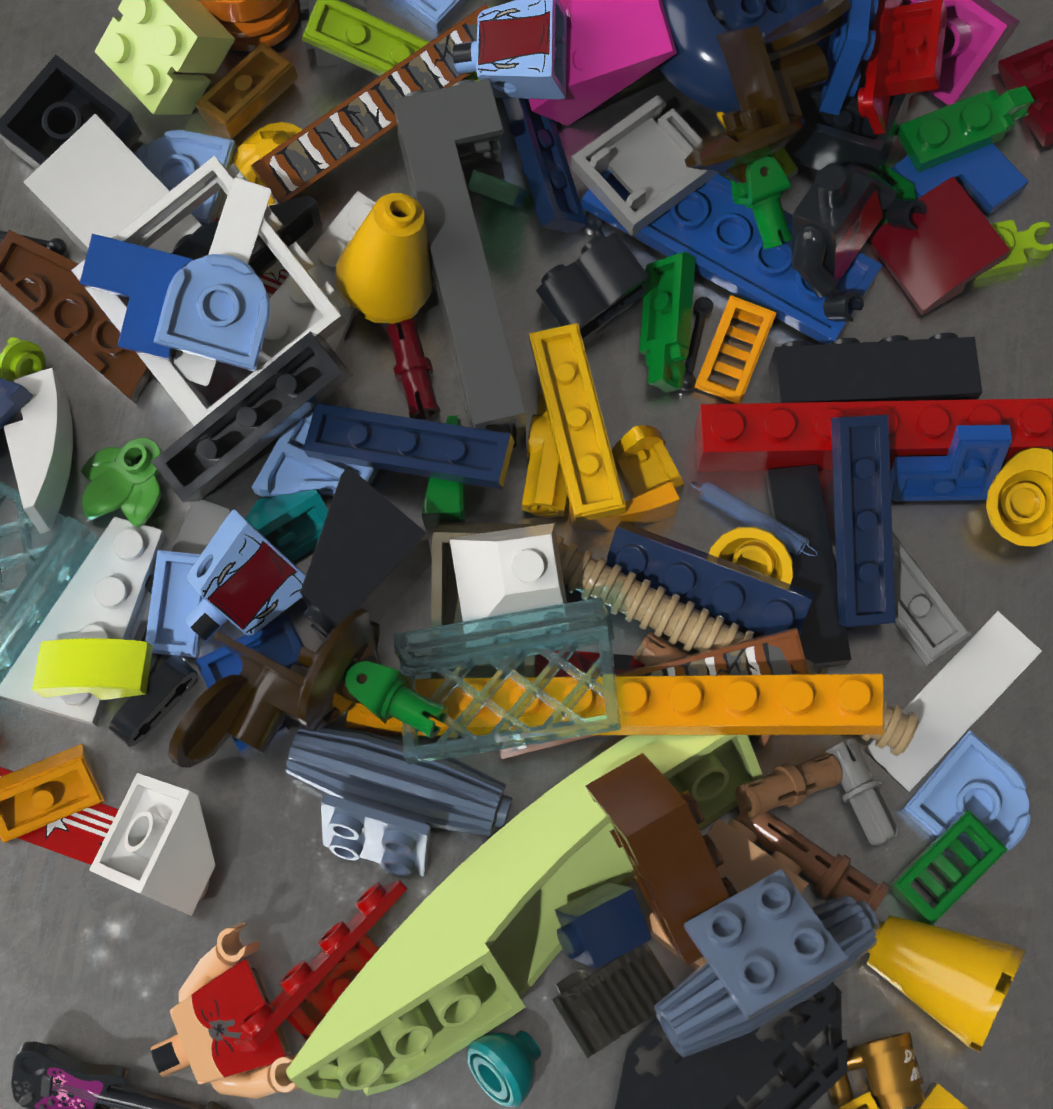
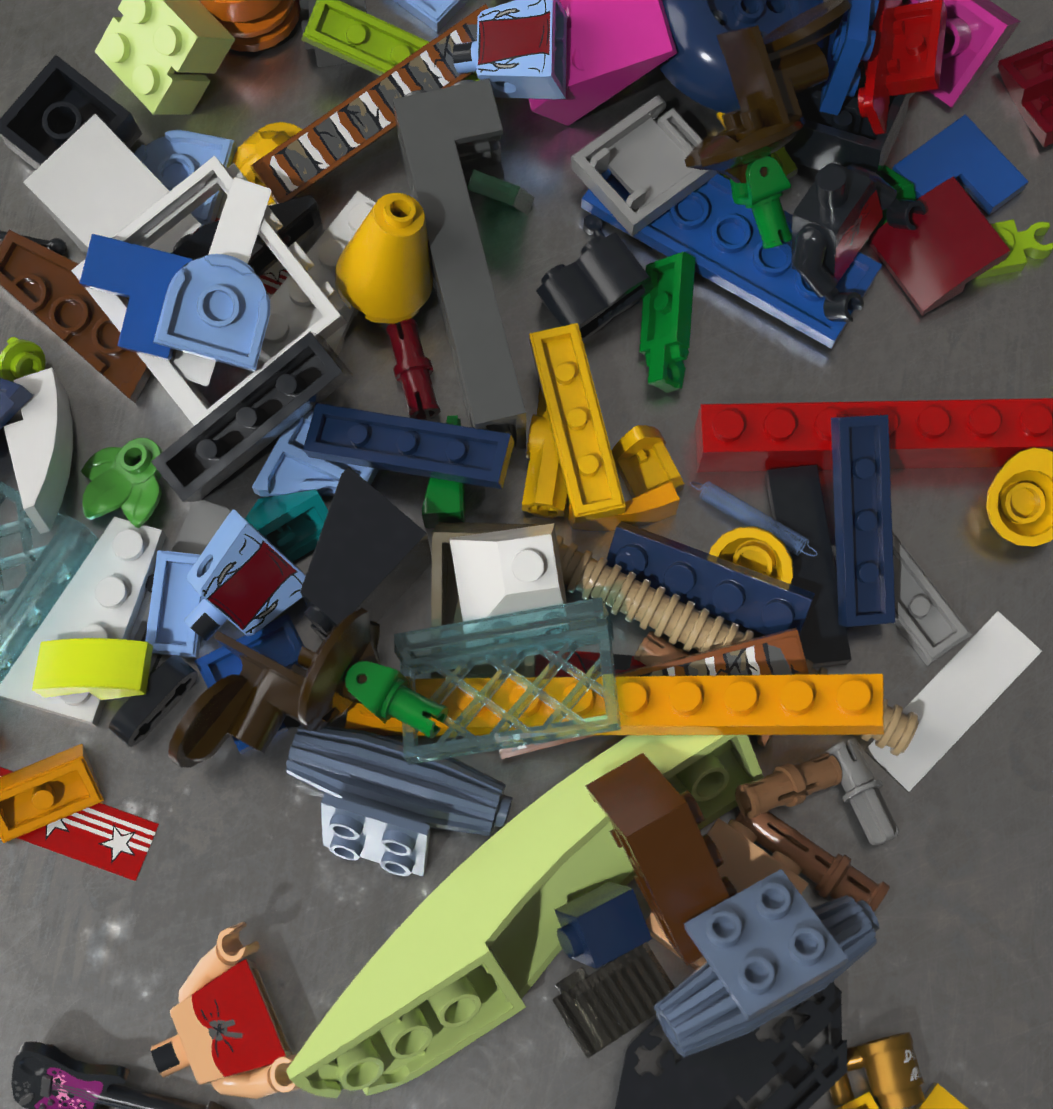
white slope [89,773,216,916] -> none
pearl gold brick [195,42,298,140] -> none
red bracket [233,880,408,1052] -> none
teal brick [467,1030,541,1108] -> none
dark blue plate [502,98,587,234] -> none
black hinge [681,297,713,391] -> none
light orange slope [694,295,776,404] -> none
black brick [769,333,983,403] -> none
yellow cone [867,915,1026,1053] -> none
green slope [889,810,1008,925] -> none
blue tile [890,425,1012,501] -> none
green hinge [897,85,1034,173] -> none
light blue tile [900,730,1031,860] -> none

